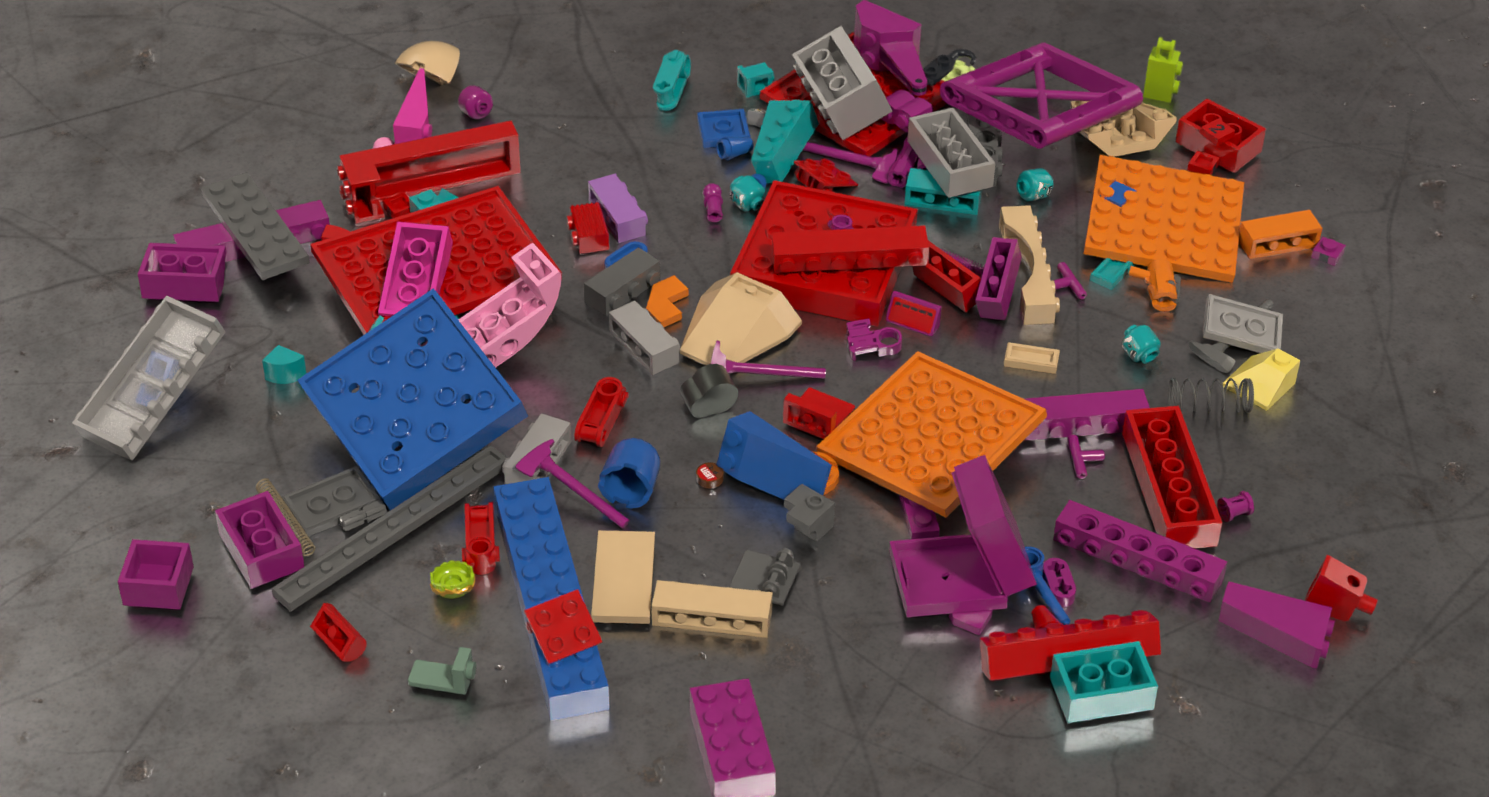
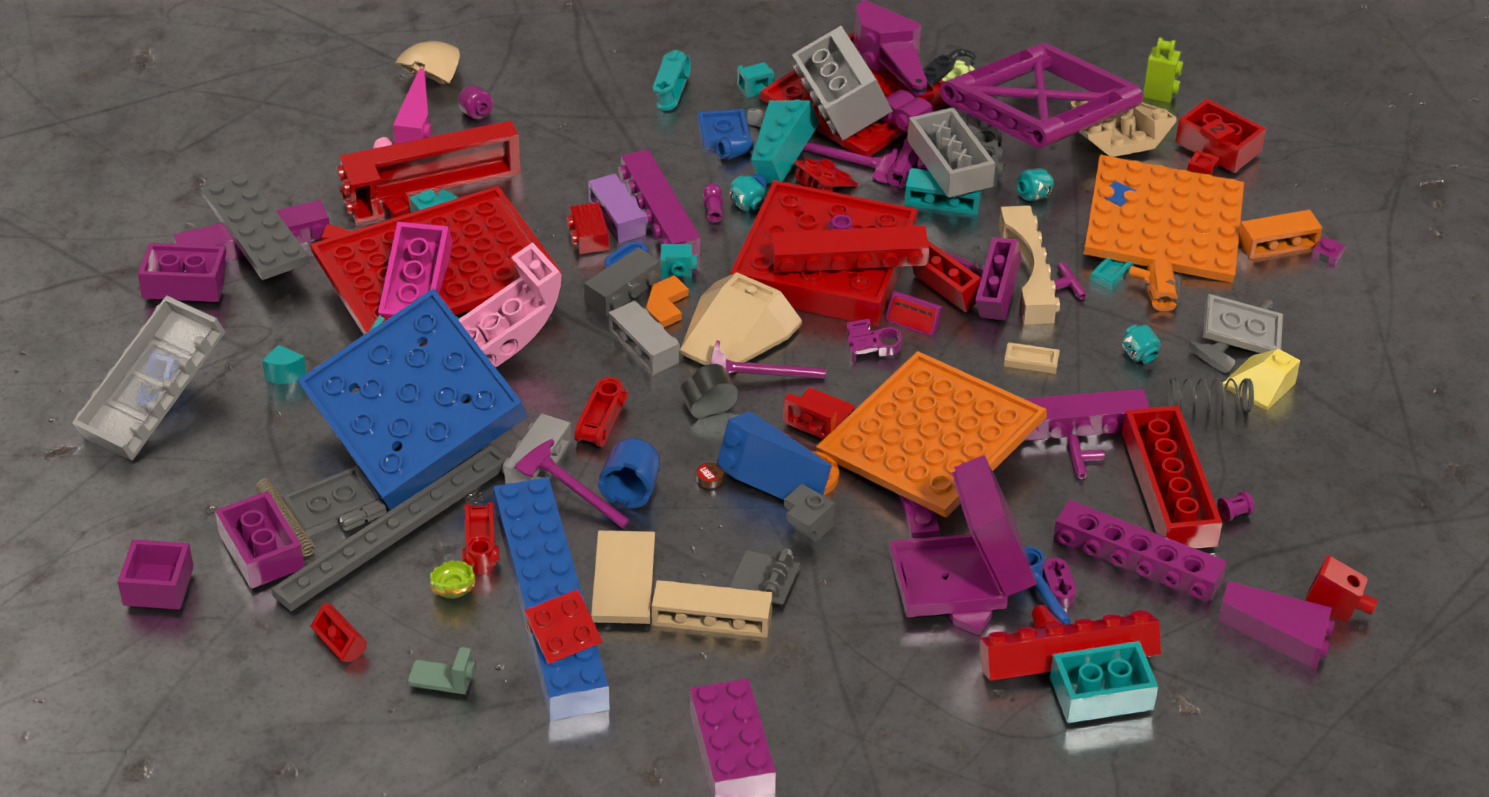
none -> magenta brick [618,149,700,257]
none -> teal brick [661,244,697,280]

